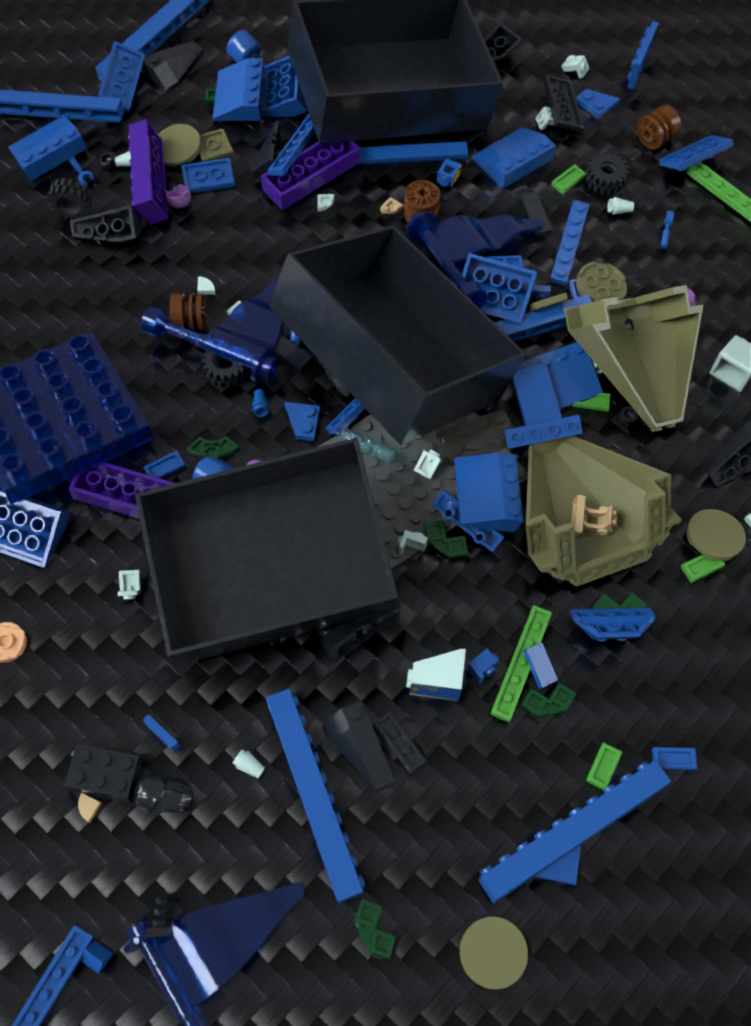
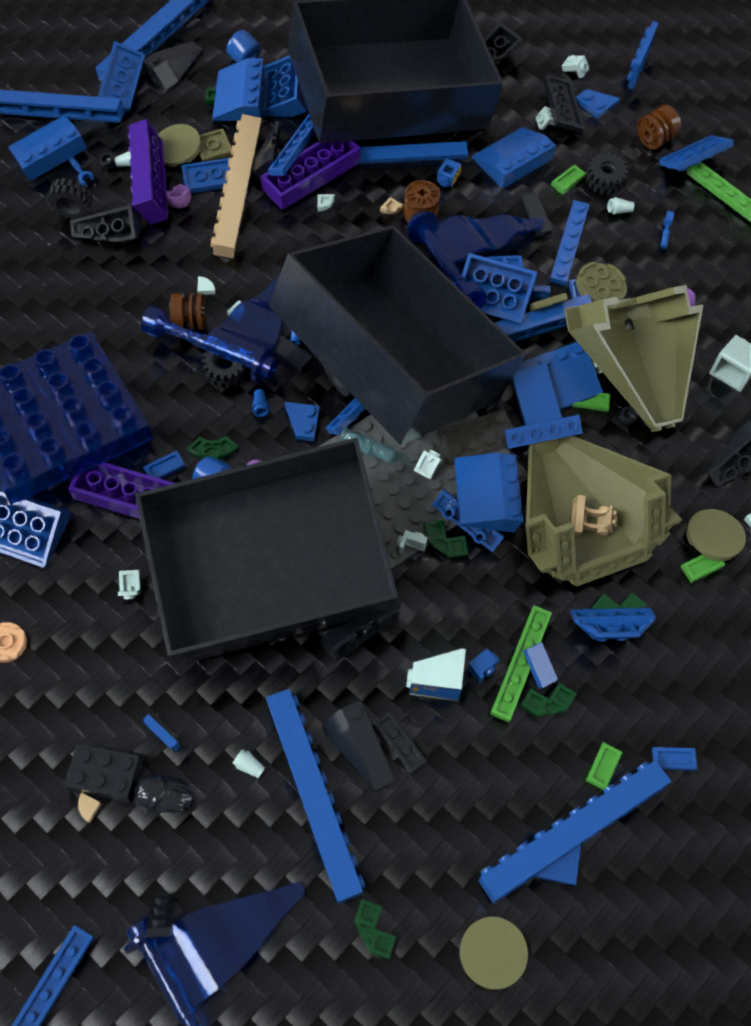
blue slope [81,941,113,974] -> none
none -> tan brick [211,114,261,258]

